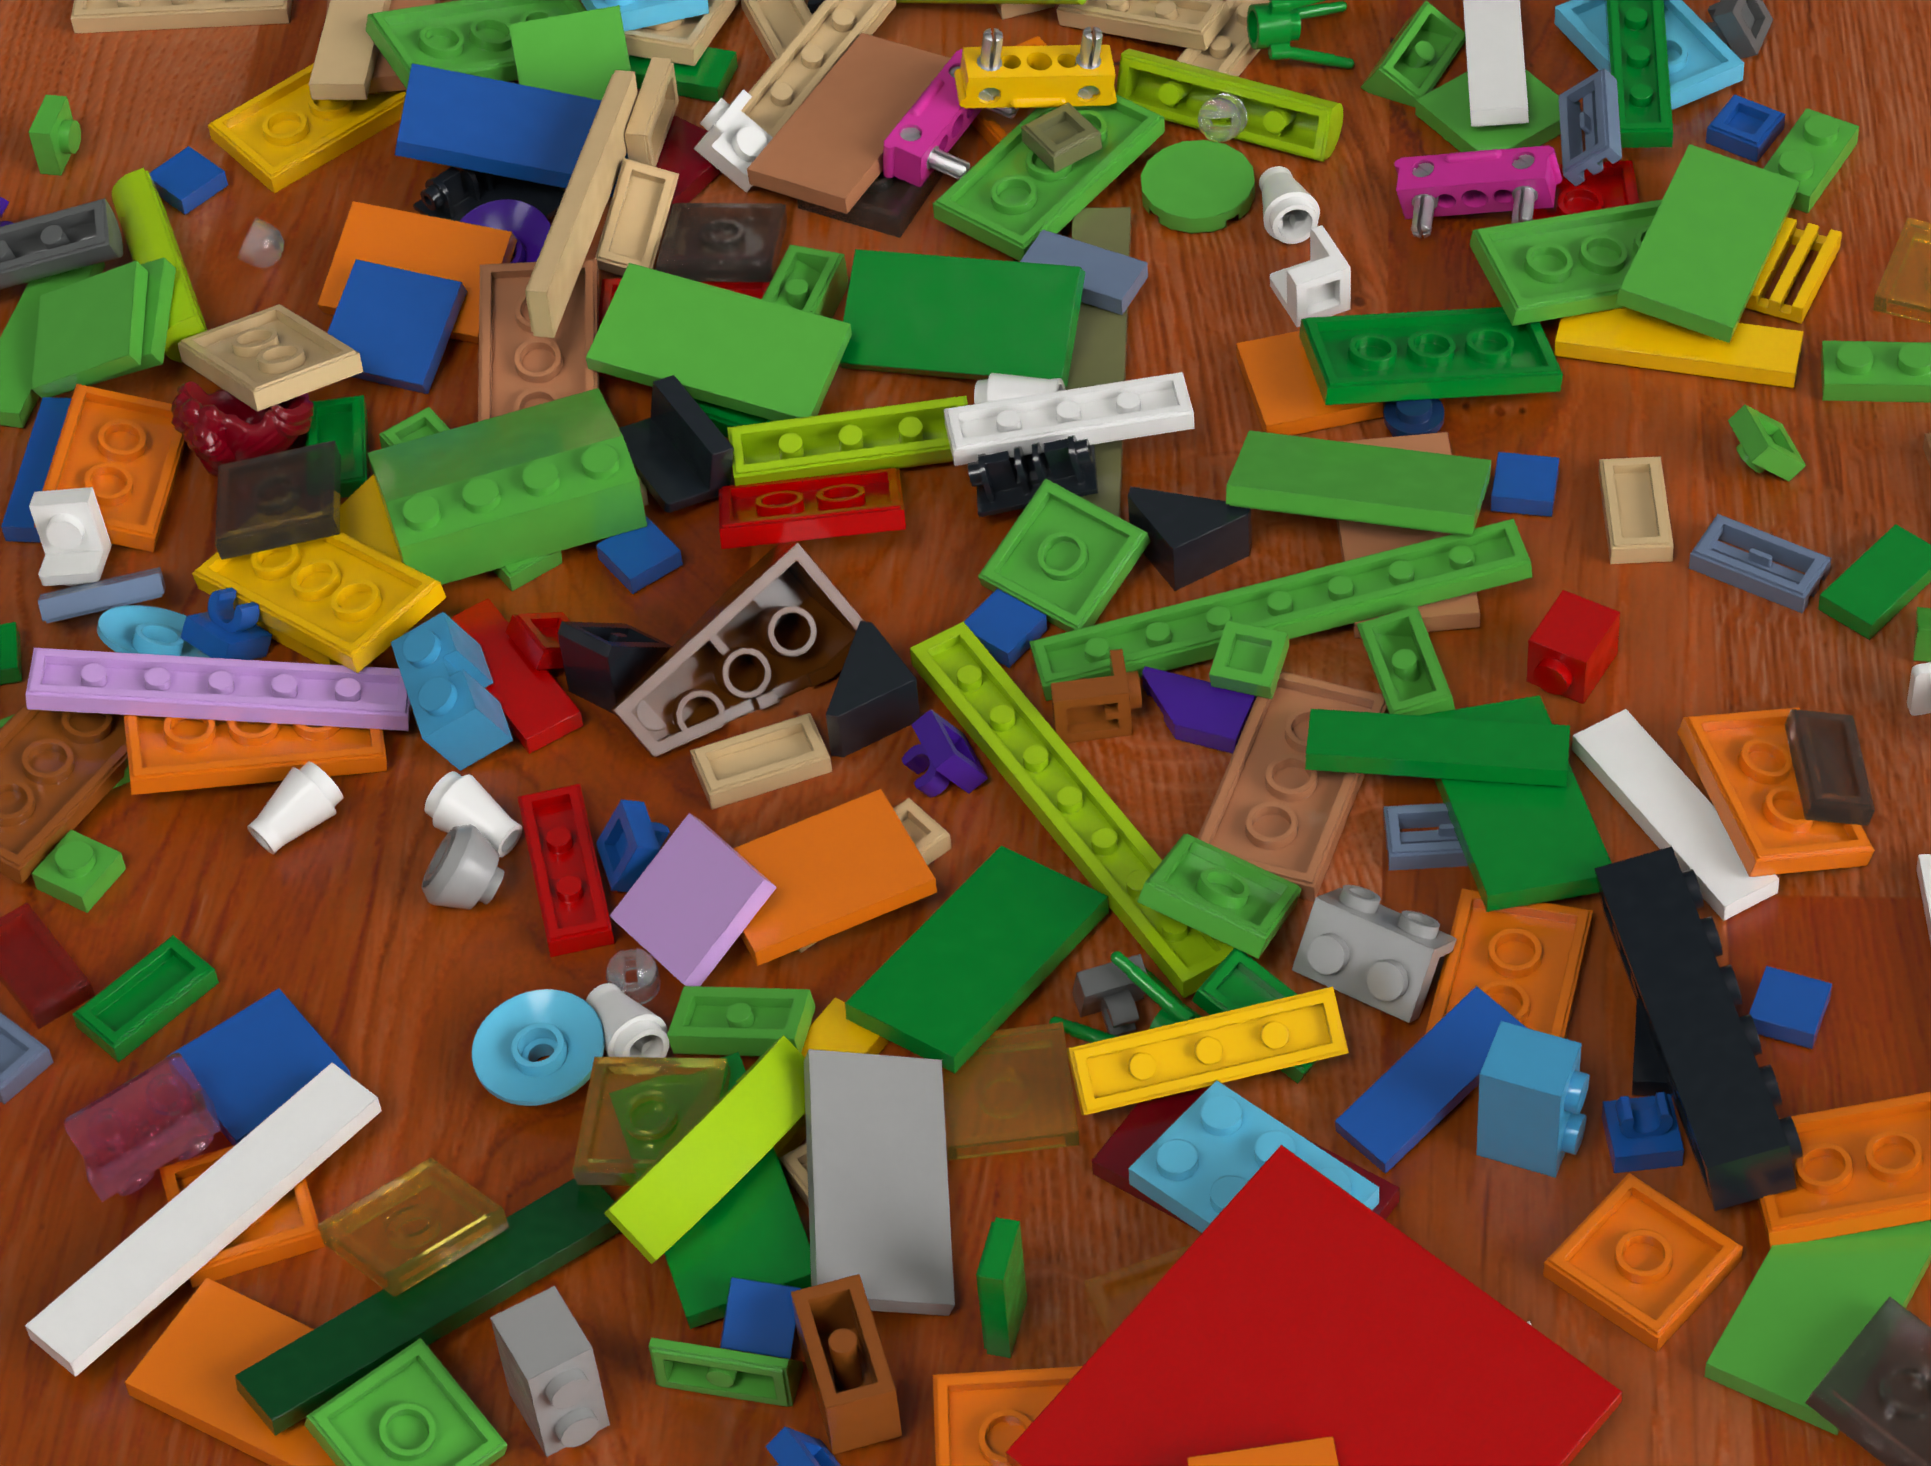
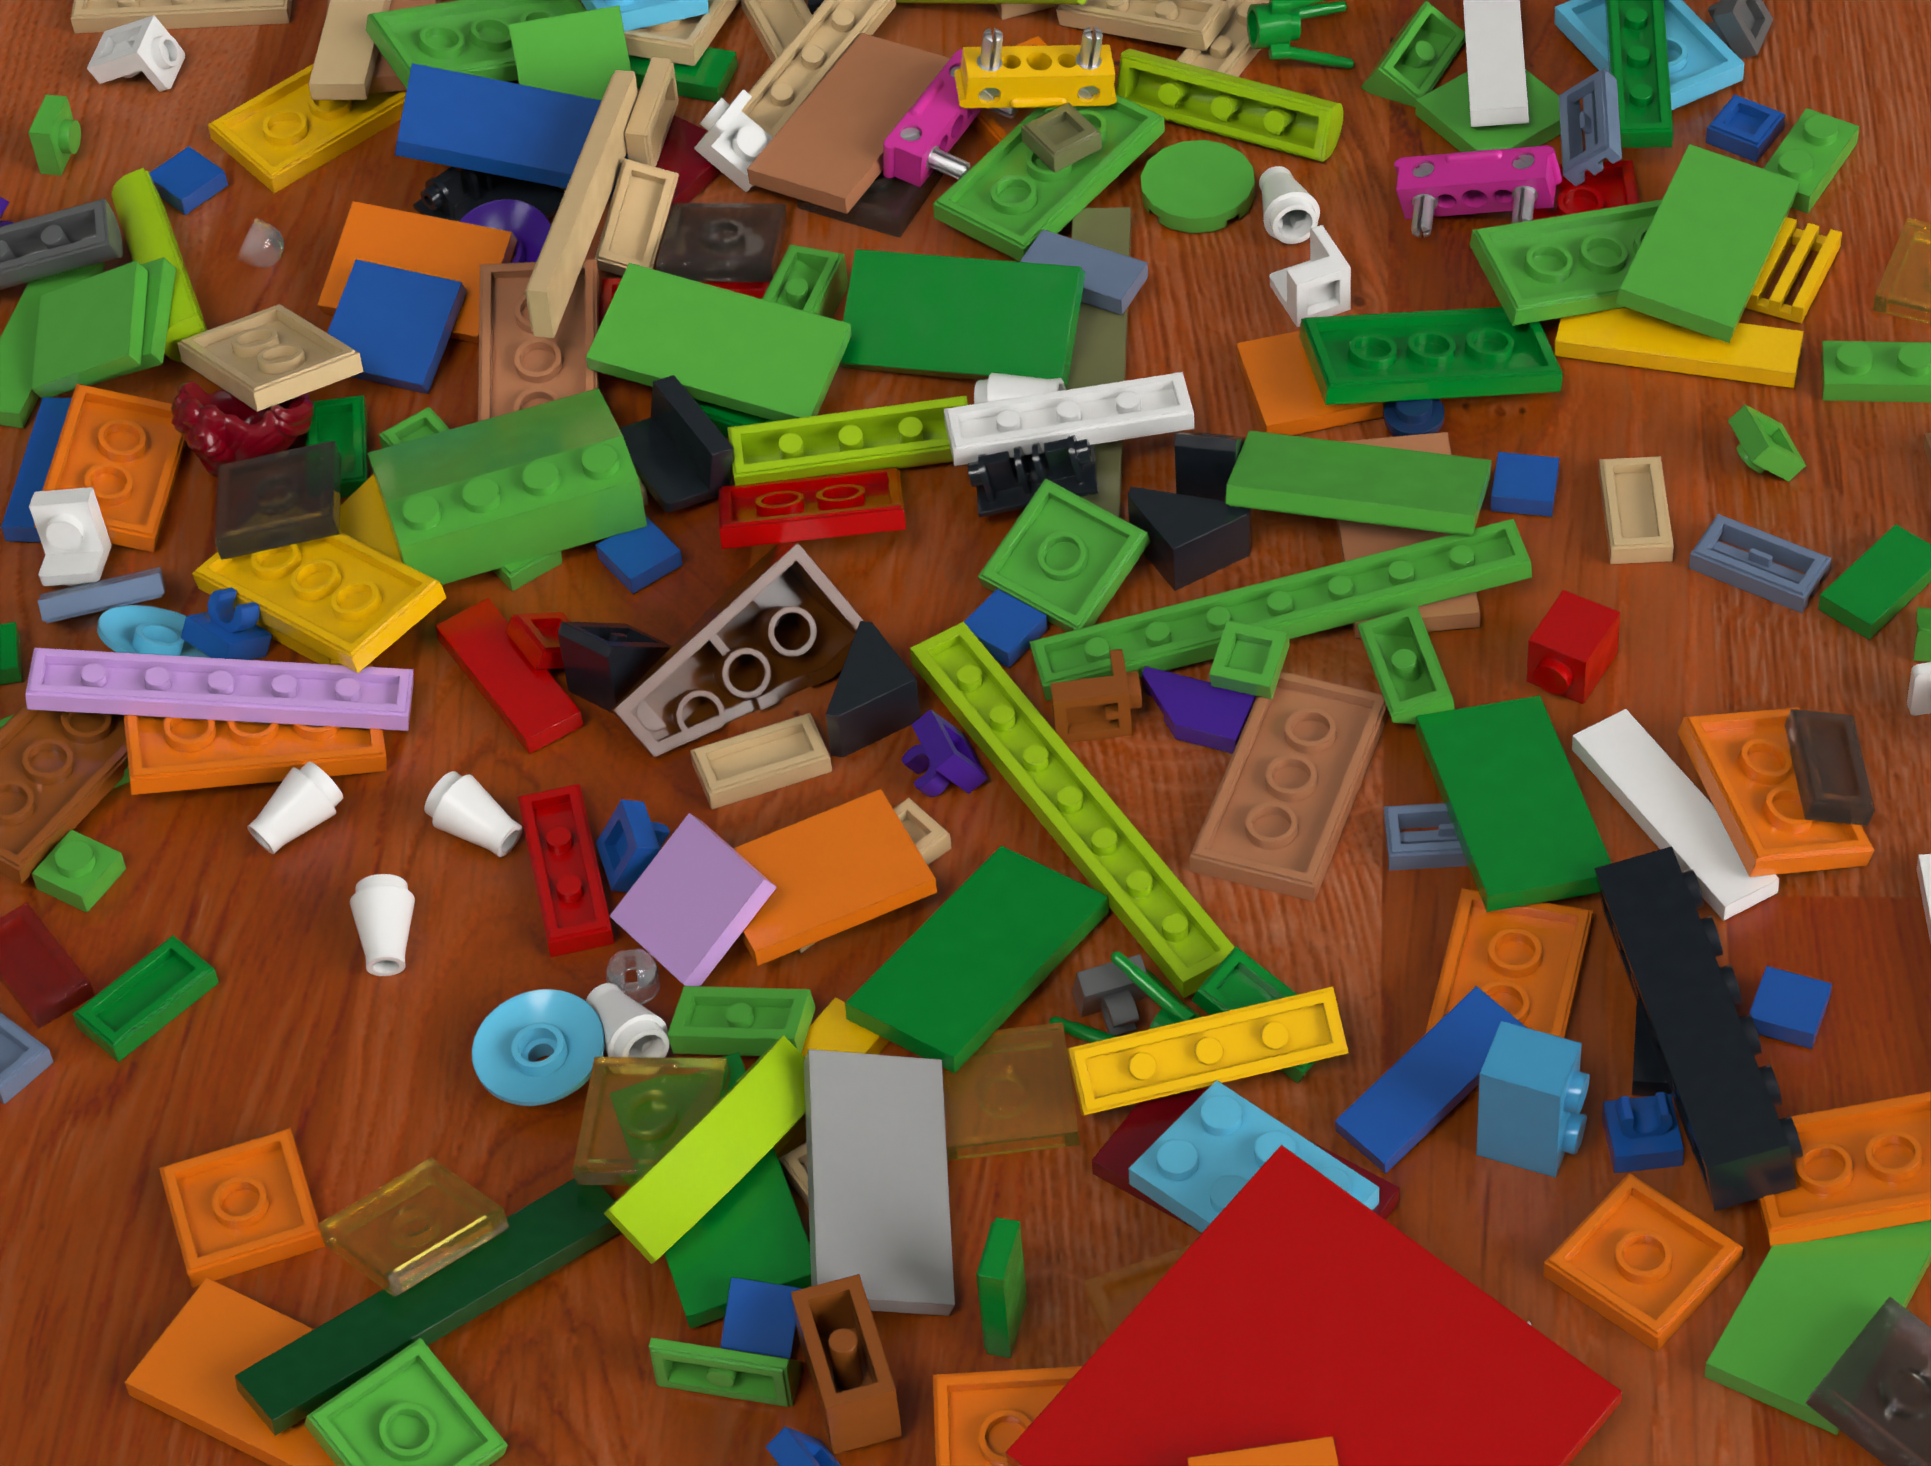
white tile [25,1063,382,1377] -> none
clear pink bracket [64,1053,221,1202] -> none
blue tile [166,988,351,1145] -> none
dark azure brick [391,612,513,771] -> none
light grey cone [422,824,505,910] -> none
light grey brick [490,1286,610,1457] -> none
bright green tile [1137,834,1302,959] -> none
clear hinge [1198,93,1247,142] -> none
light grey bracket [1292,885,1457,1023] -> none
green tile [1305,709,1570,787] -> none
none -> white bracket [87,15,185,92]
none -> white cone [350,874,415,976]
none -> black slope [1174,432,1246,501]

